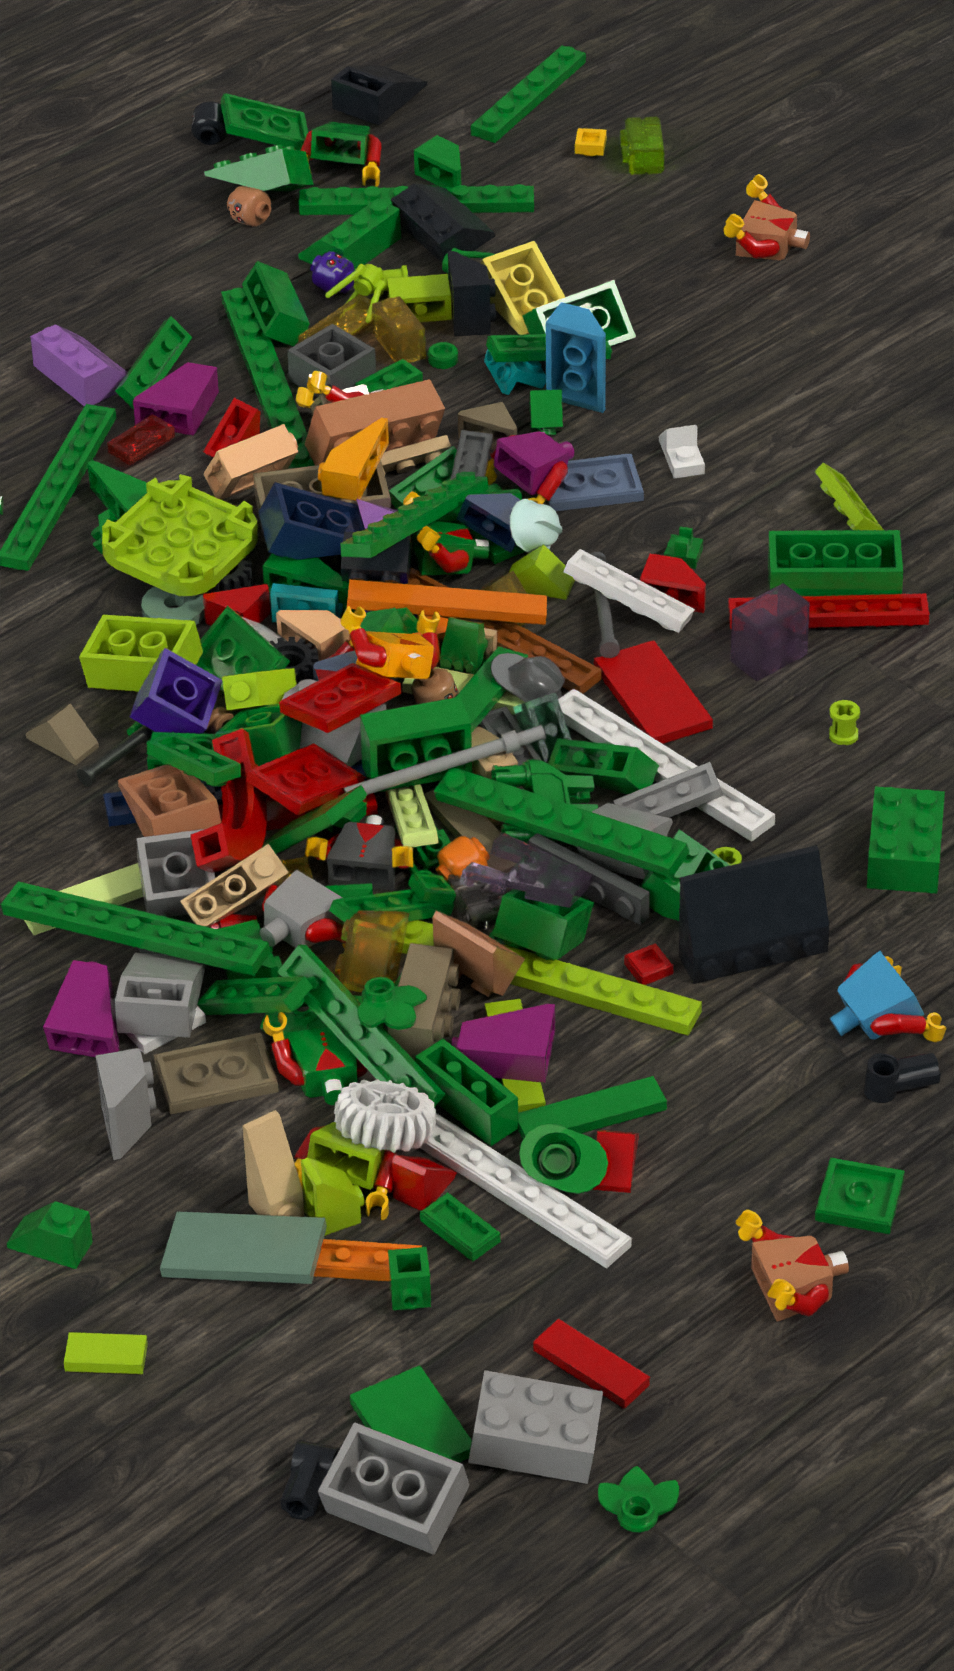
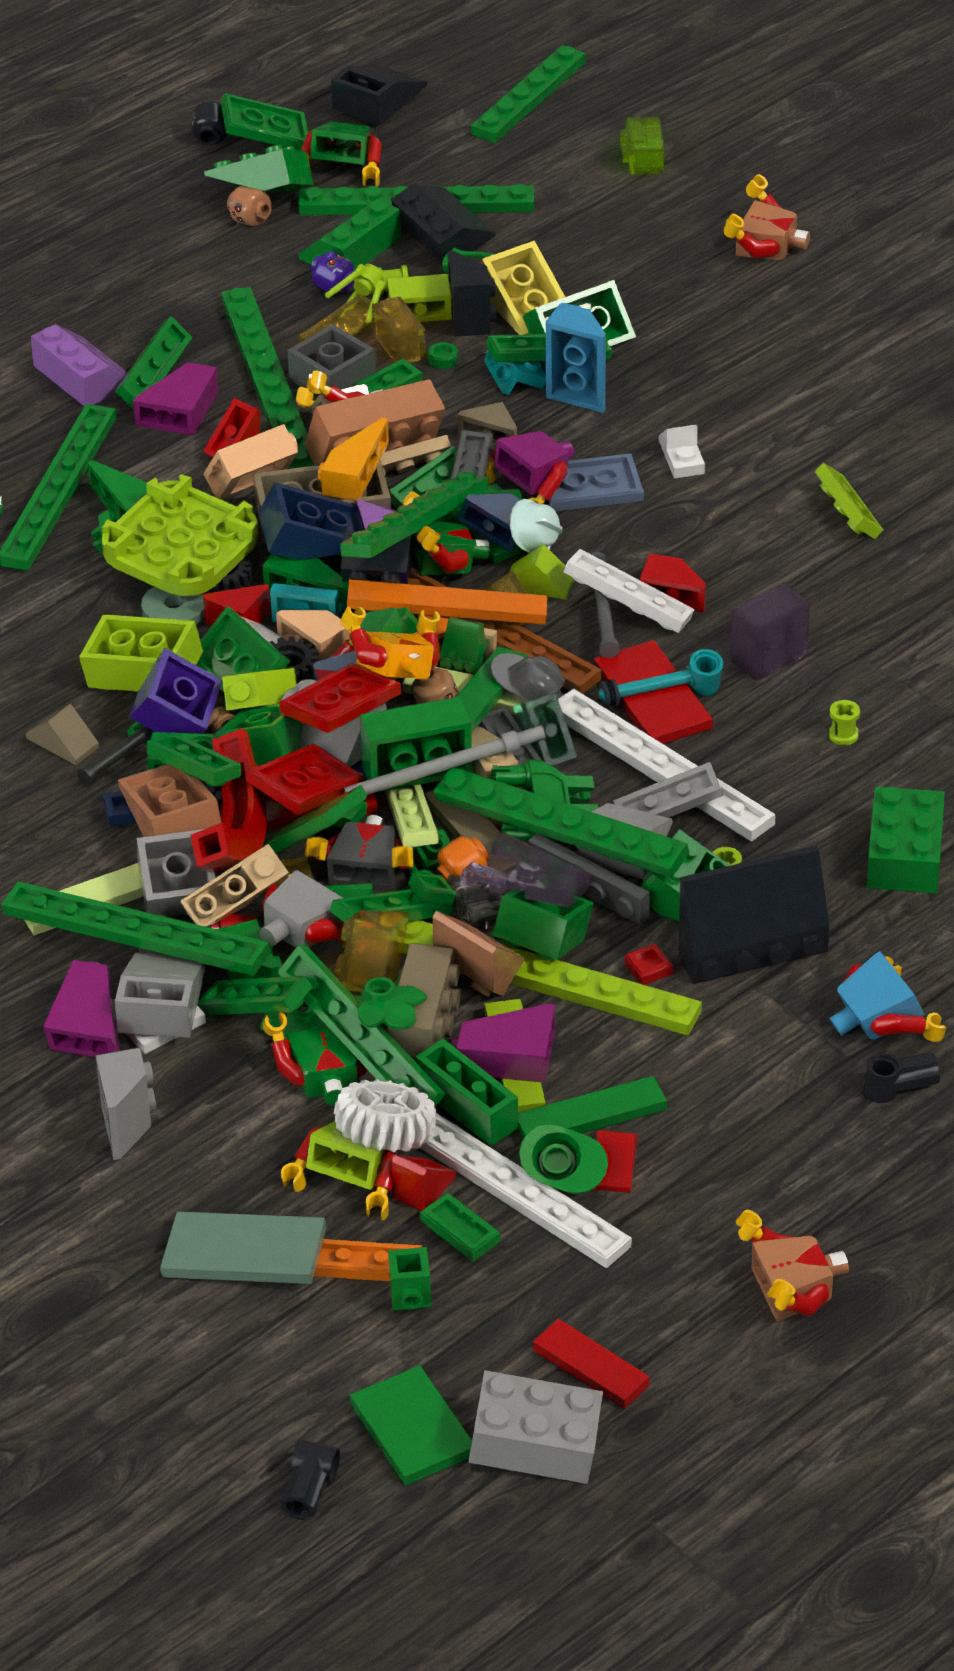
green slope [7,1201,93,1269] -> none
lime tile [64,1332,148,1374] -> none
clear red plate [107,414,175,465] -> none
dark tan tile [154,1033,278,1115] -> none
green brick [242,261,310,347] -> none
tan slope [243,1110,304,1217] -> none
lime slope [301,1158,365,1235] -> none
light grey brick [318,1422,470,1555] -> none
green slope [414,135,461,187] -> none
green slope [529,389,563,437] -> none
green slope [548,739,659,794] -> none
yellow plate [575,128,607,156] -> none
green plate [598,1466,679,1532] -> none
green tile [664,526,703,569] -> none
red plate [728,593,929,630] -> none
green brick [768,530,903,597] -> none
green tile [815,1157,905,1234] -> none
none -> teal piece [599,649,723,708]

